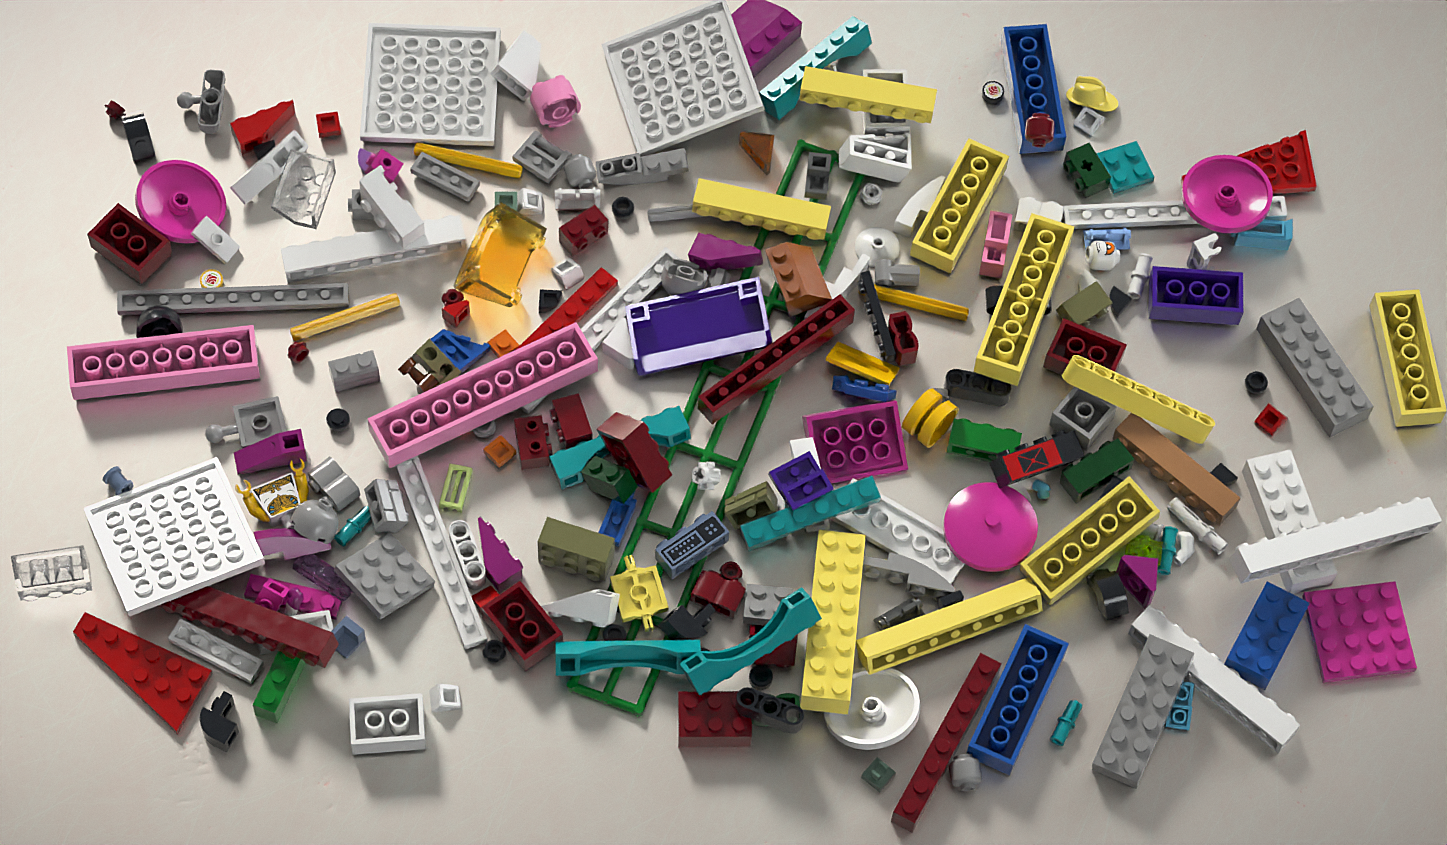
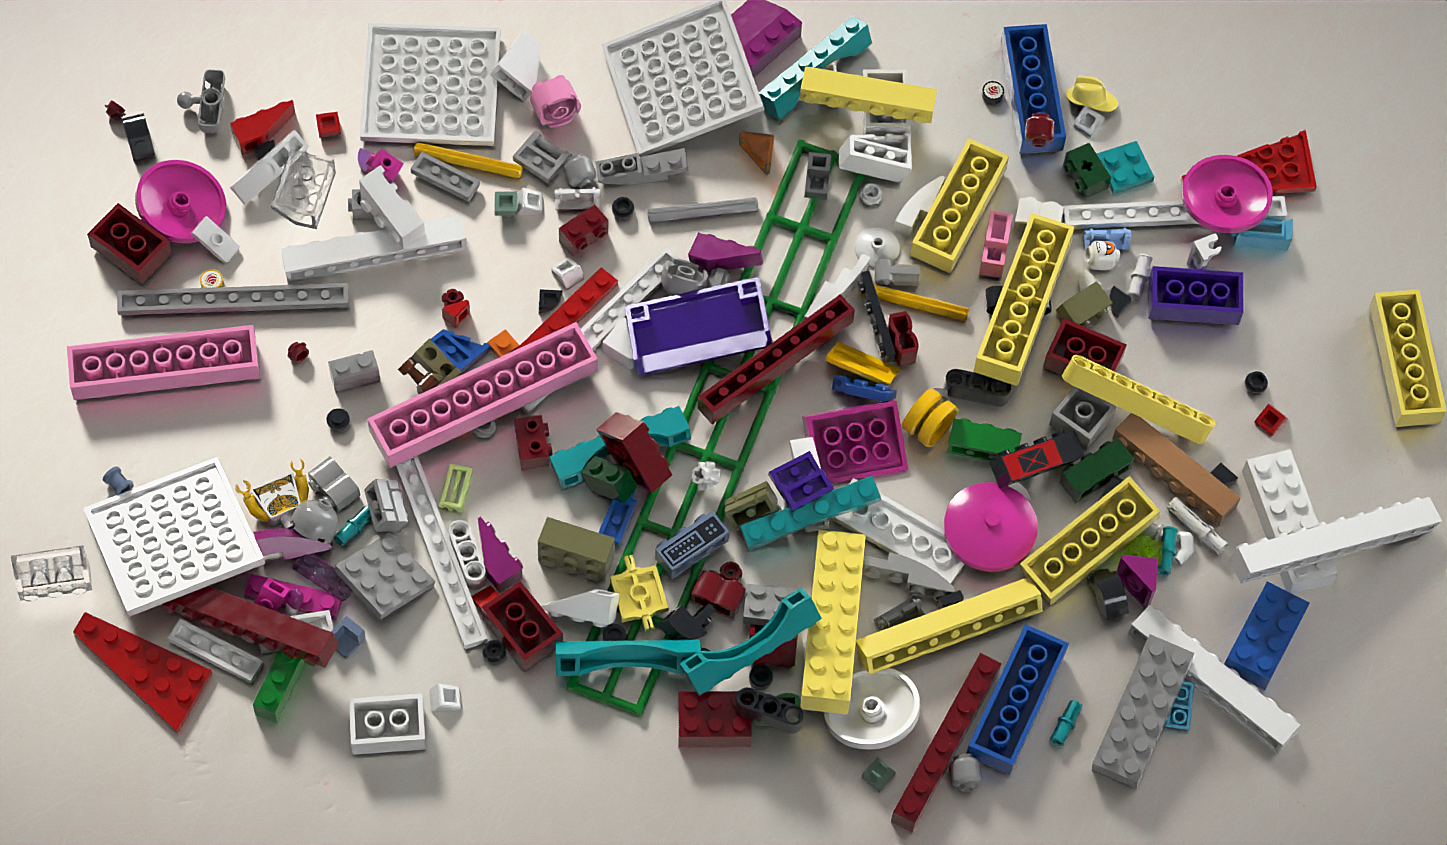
black cylinder [136,305,183,338] -> none
black brick [200,691,239,752] -> none
light grey plate [205,396,287,449] -> none
magenta slope [234,429,307,475] -> none
yellow axle [290,293,400,341] -> none
clear yellow windscreen [453,202,547,308] -> none
orange plate [483,435,516,468] -> none
dark red brick [549,393,593,450] -> none
light yellow brick [692,178,831,240] -> none
dark orange slope [765,242,832,317] -> none
medium azure arm [1018,478,1051,499] -> none
light grey brick [1256,298,1374,437] -> none
dark pink plate [1302,581,1417,683] -> none

